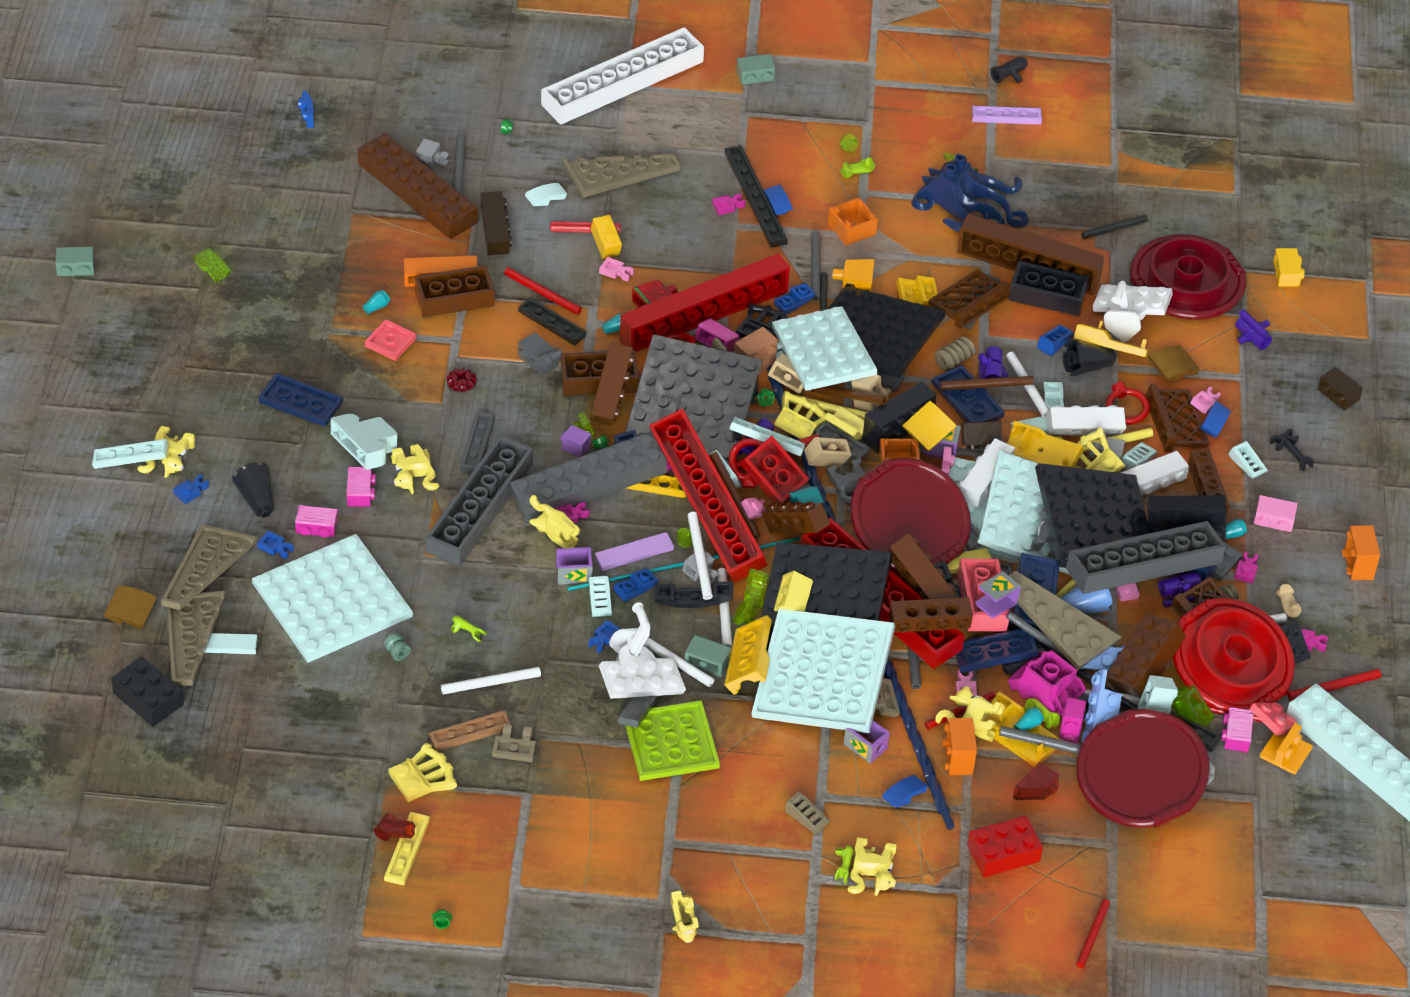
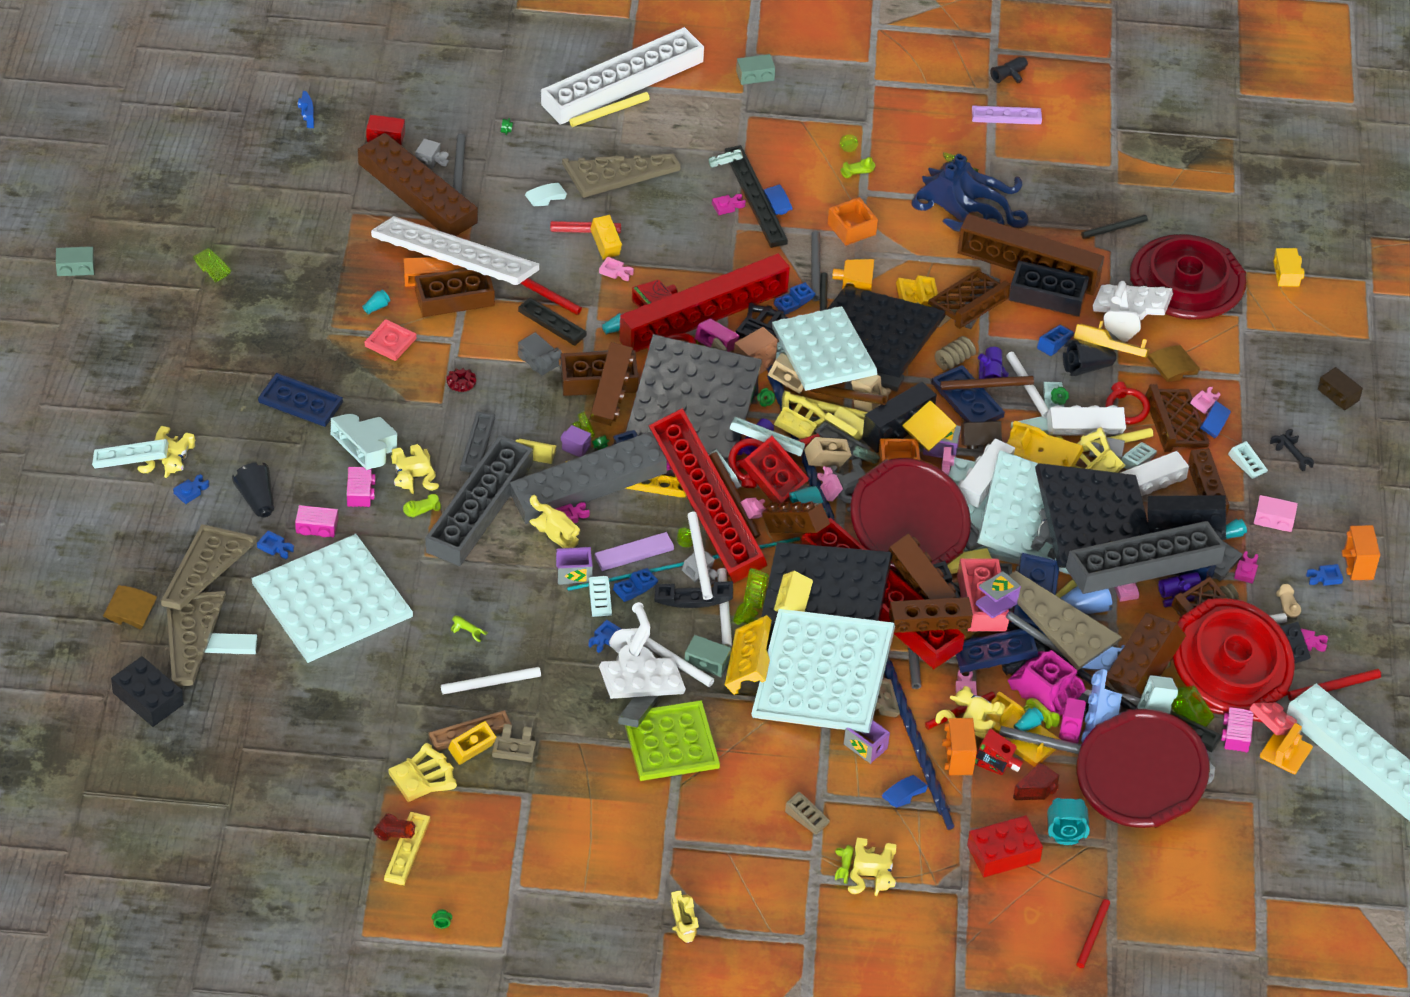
sand green wheel [384,633,411,661] -> none
dark brown brick [481,191,512,256] -> none
dark purple pin [1235,309,1272,350] -> none
none -> red brick [366,115,405,145]
none -> white plate [371,216,539,285]
none -> lime piece [403,494,441,517]
none -> yellow brick [448,721,496,765]
none -> light yellow panel [515,438,556,464]
none -> light yellow piece [569,92,650,127]
none -> axle [709,149,743,168]
none -> bright pink plate [817,466,843,502]
none -> sand green axle [853,446,880,464]
none -> red torso [975,729,1023,775]
none -> teal brick [1047,798,1090,845]
none -> green plate [1051,387,1069,405]
none -> blue plate [1306,564,1343,586]

